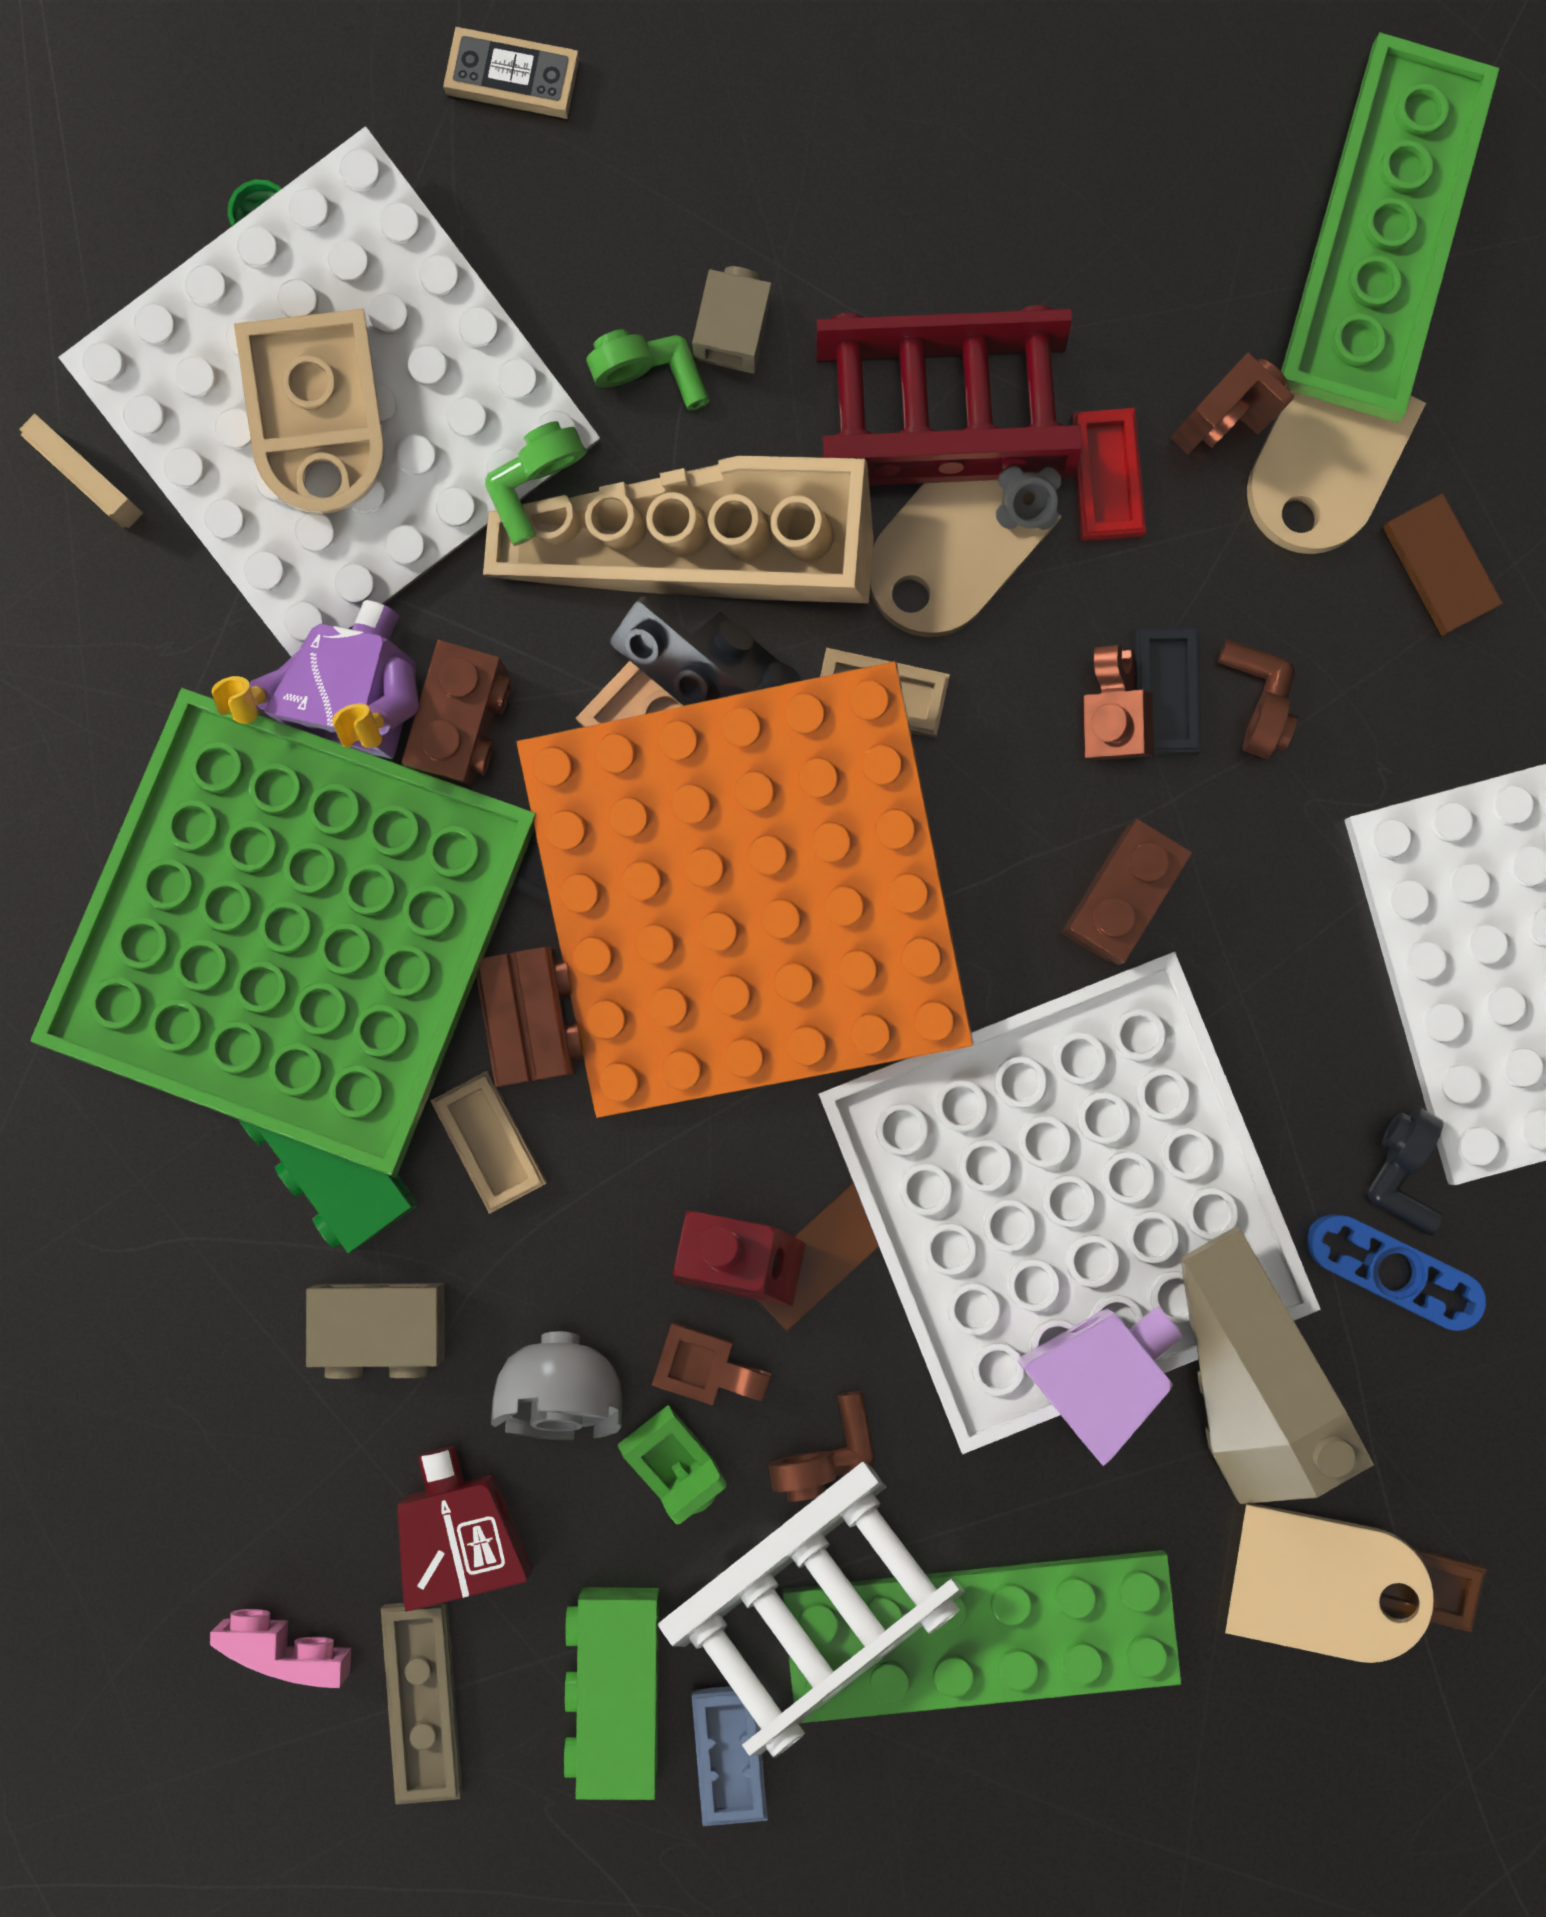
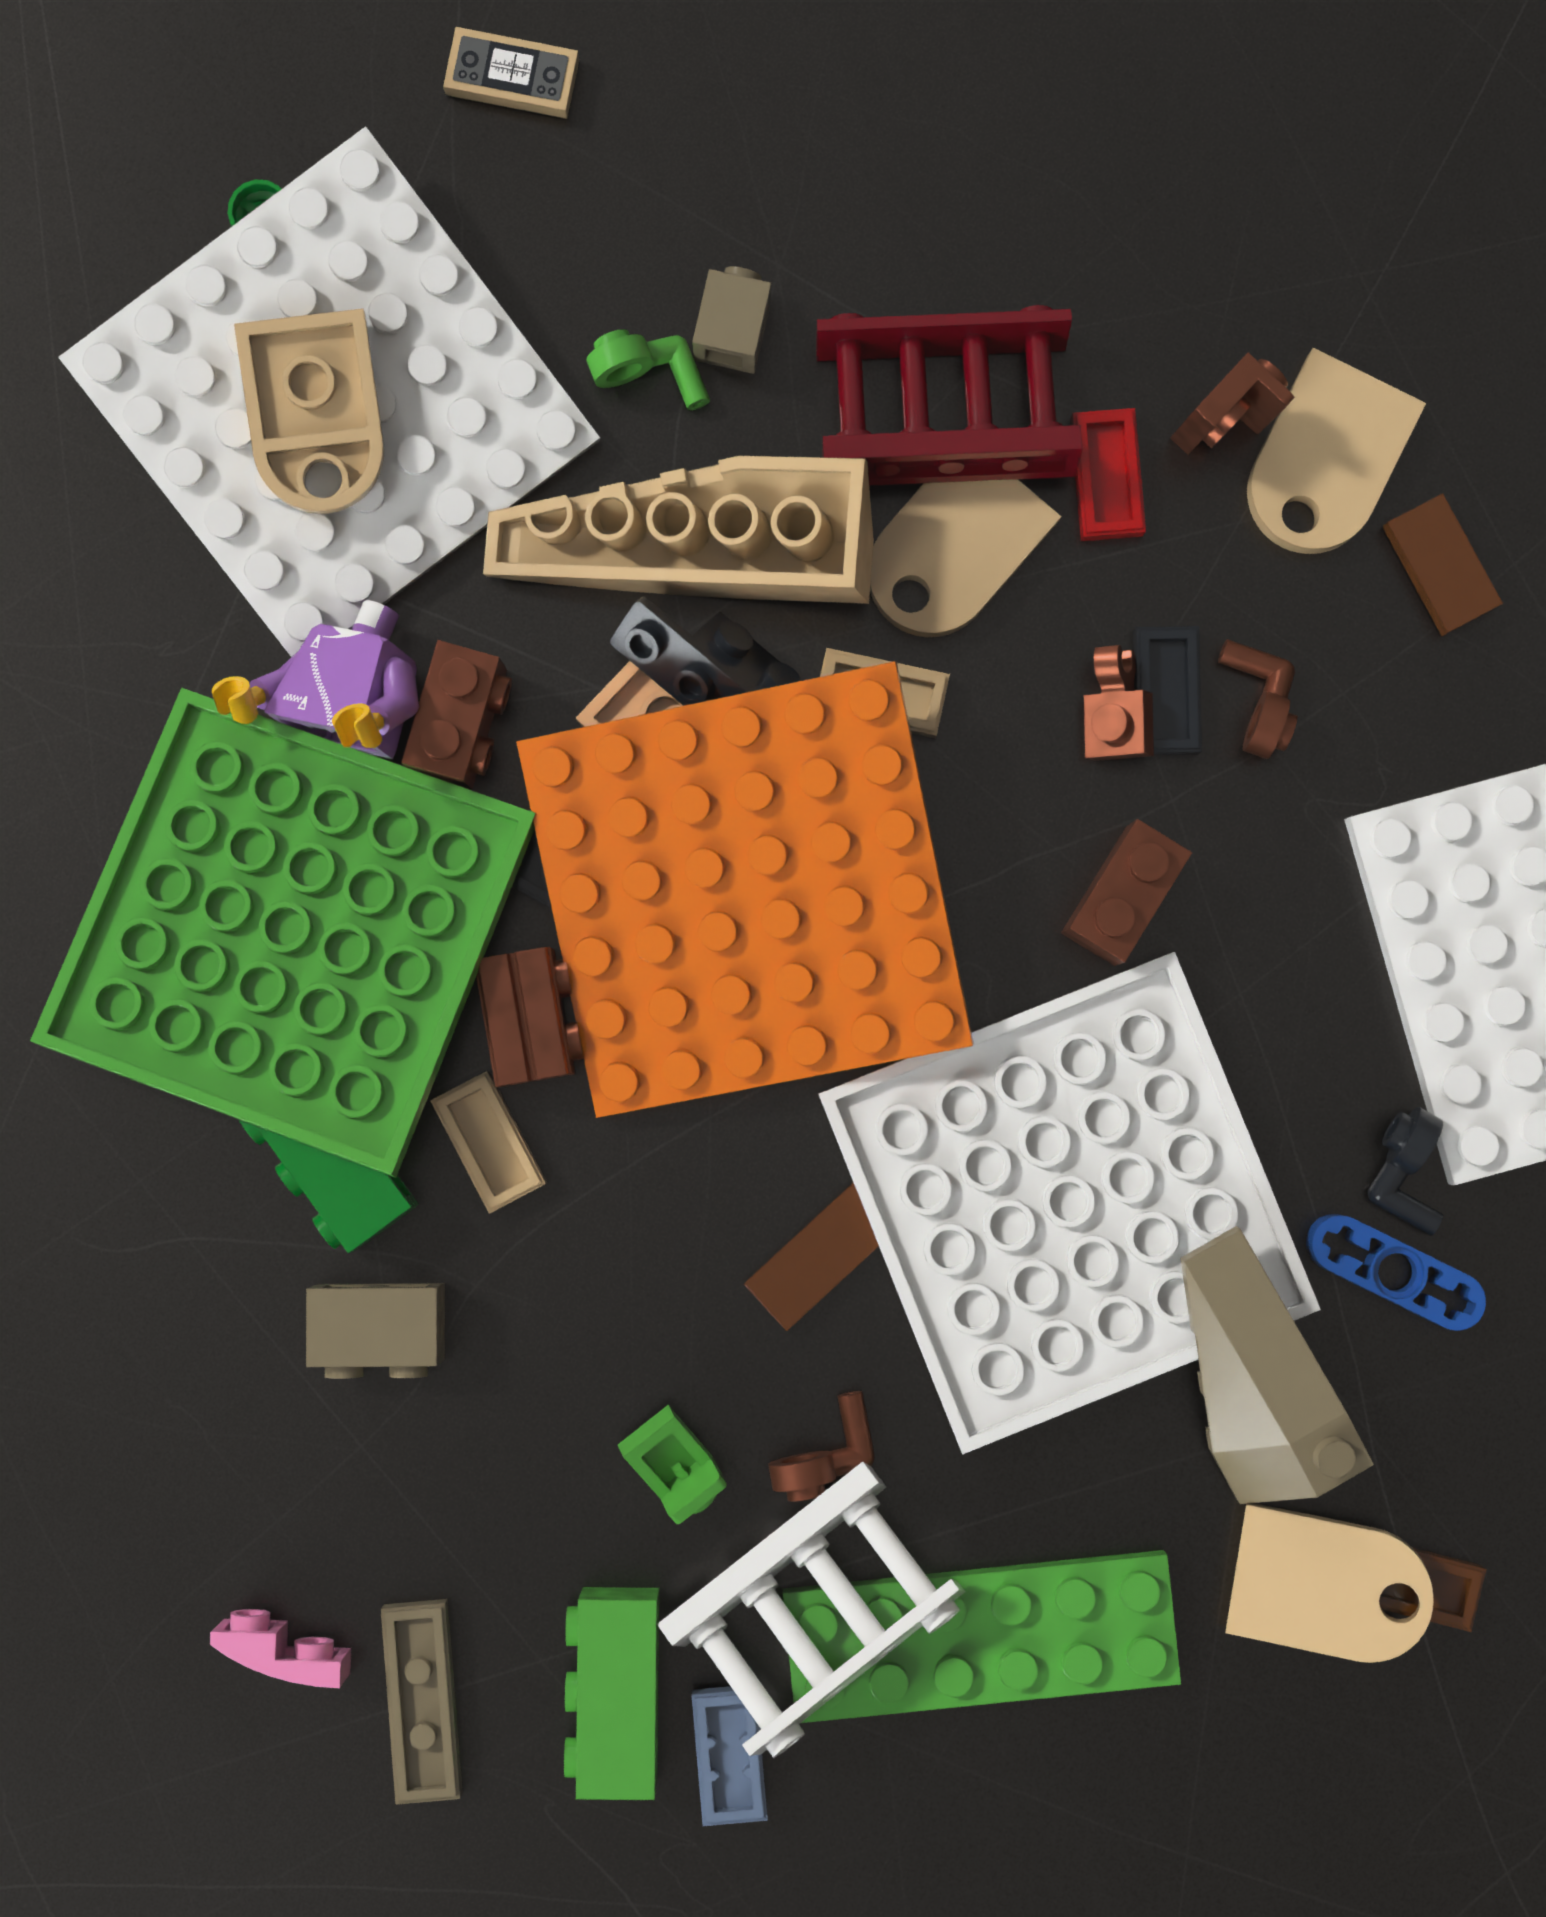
tan tile [19,413,143,529] -> none
dark red torso [398,1446,533,1612] -> none
bright green plate [485,421,587,546] -> none
light grey cylinder [491,1332,622,1440] -> none
copper plate [652,1322,772,1406] -> none
dark red torso [673,1211,806,1307] -> none
dark grey plate [996,466,1061,530] -> none
lavender torso [1017,1306,1183,1466] -> none
bright green plate [1281,32,1499,423] -> none

